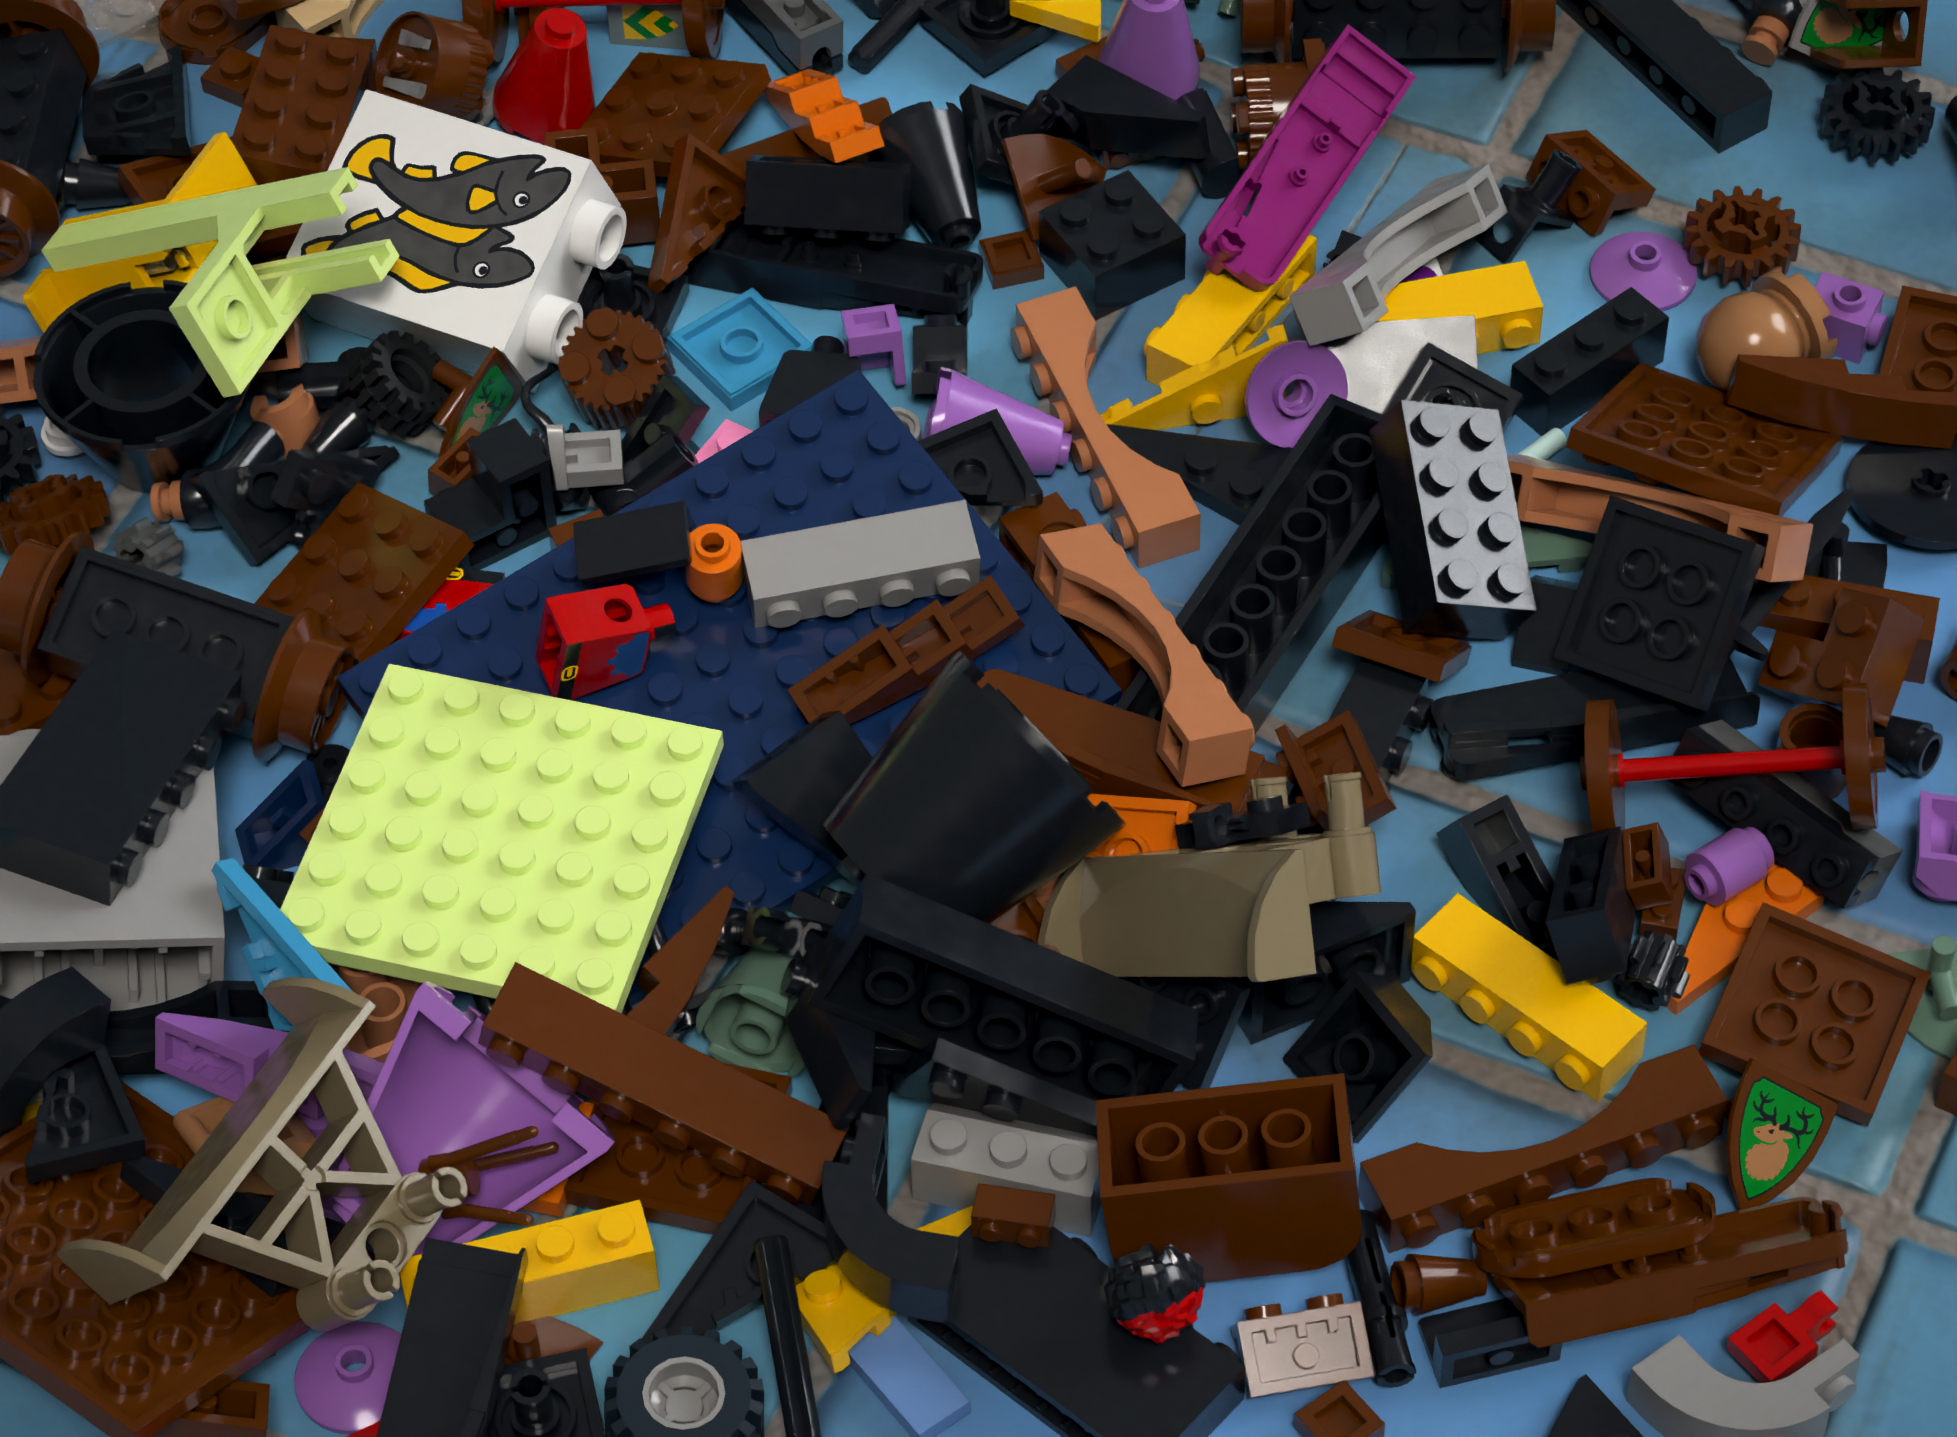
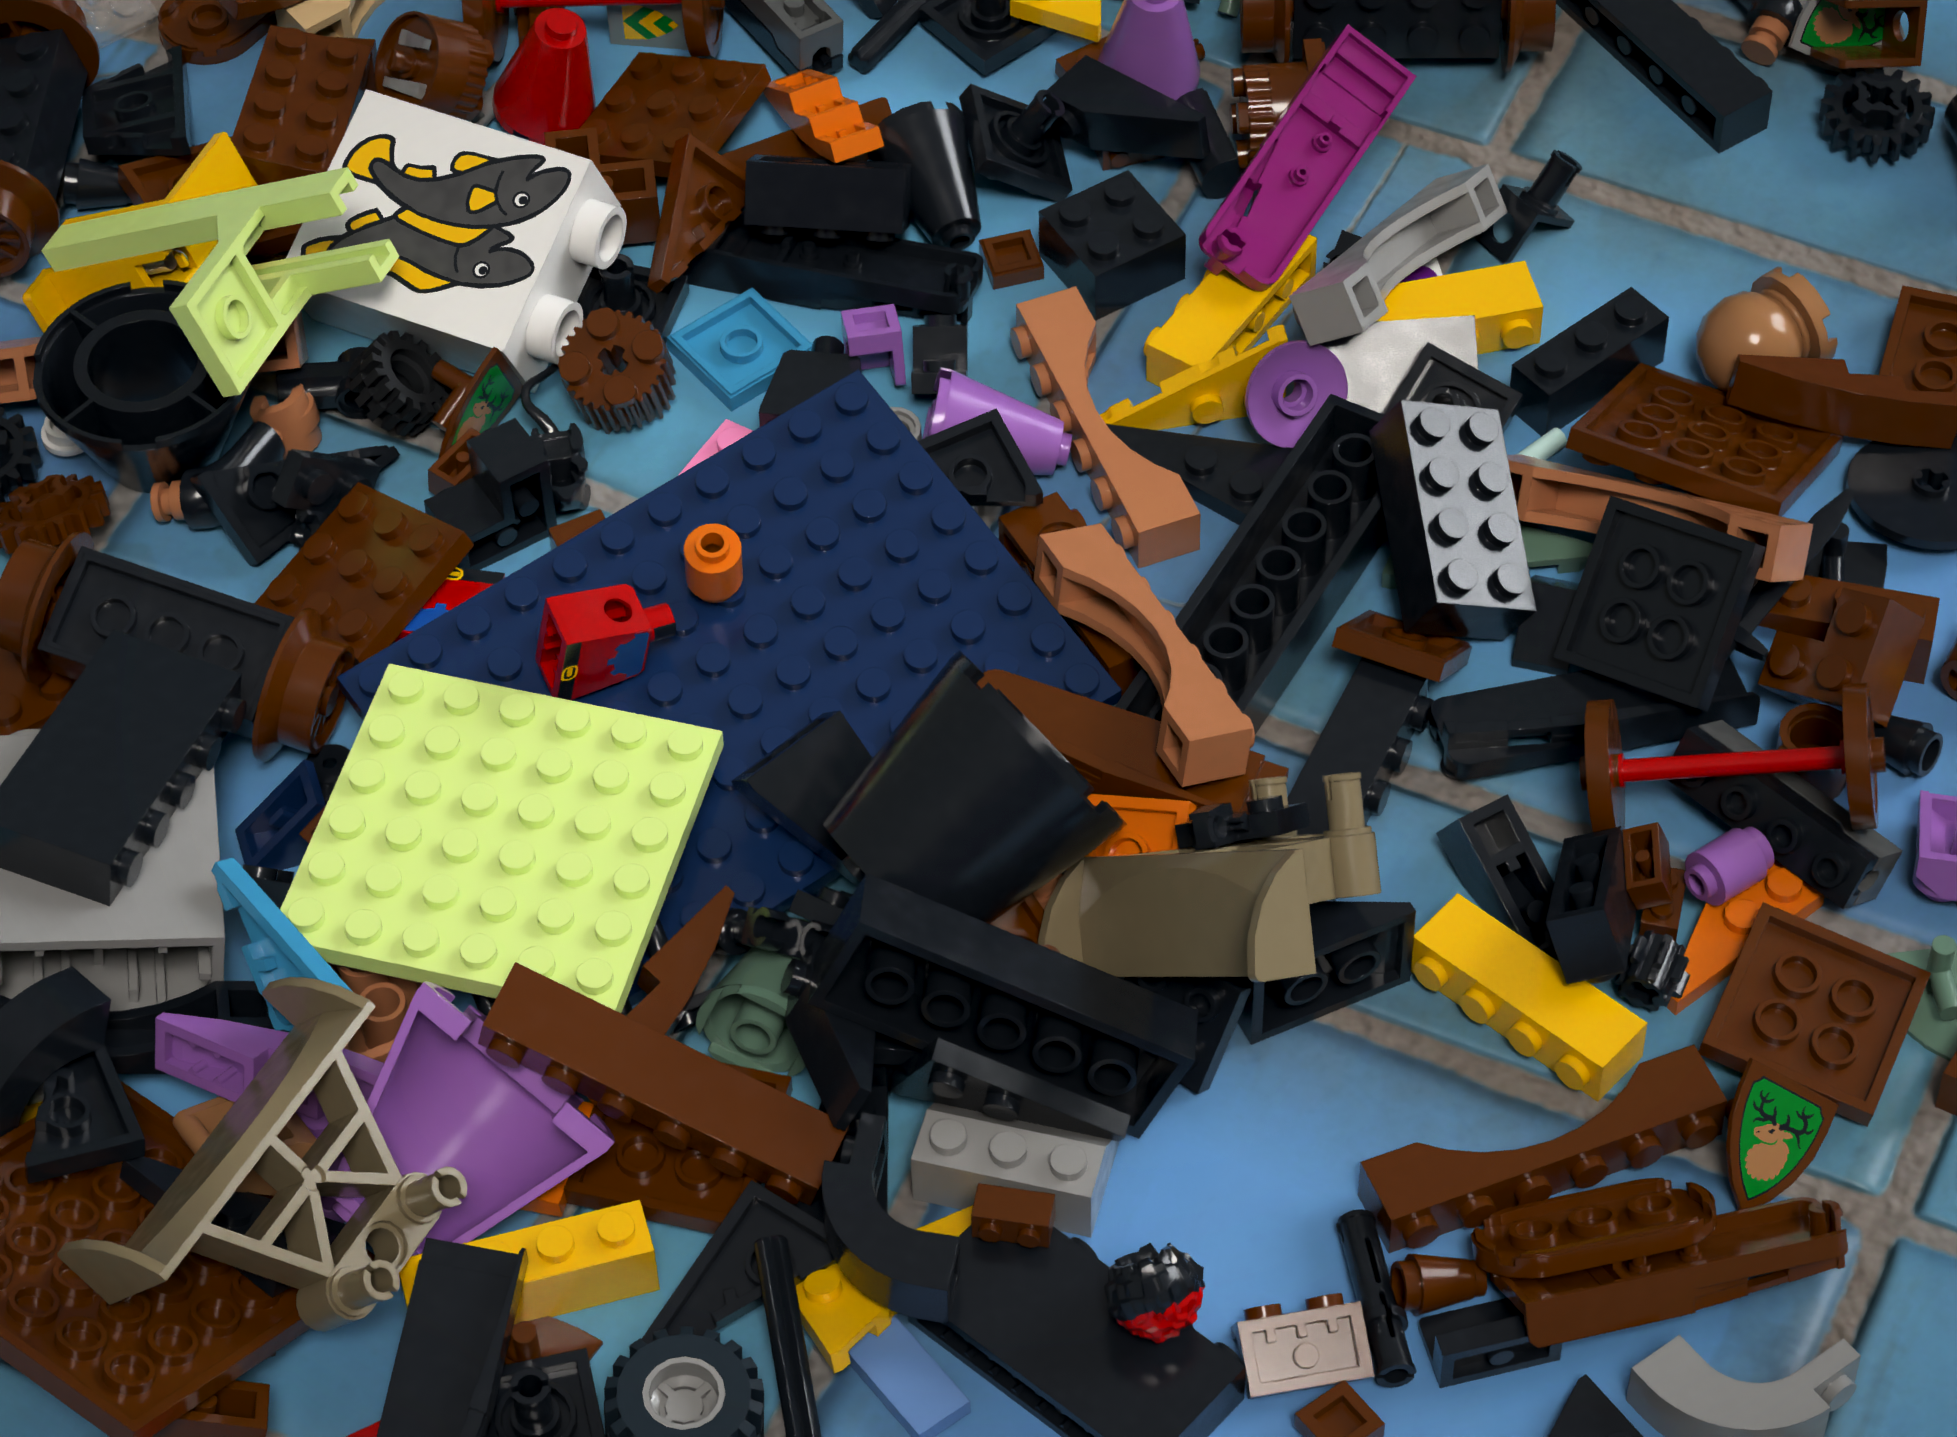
dark grey gear [113,517,184,577] -> none
reddish brown plate [200,46,259,108] -> none
medium lavender dish [294,1322,401,1435] -> none
black cone [300,396,376,454] -> none
reddish brown plant [418,1126,559,1226] -> none
light grey tile [547,424,624,491] -> none
black panel [573,501,697,586] -> none
black piece [588,429,699,517] -> none
black slope [622,374,710,464] -> none
light grey brick [741,500,980,628] -> none
reddish brown slope [787,575,1025,724] -> none
reddish brown shield [1001,134,1107,241] -> none
reddish brown brick [1095,1073,1362,1282] -> none
reddish brown bracket [1275,710,1397,830] -> none
black slope [1283,971,1433,1143] -> none
reddish brown bracket [1526,130,1656,235] -> none
medium lavender dish [1590,231,1697,311] -> none
reddish brown gear [1683,186,1801,287] -> none
red plate [1727,1290,1838,1383] -> none
medium lavender brick [1815,271,1888,364] -> none

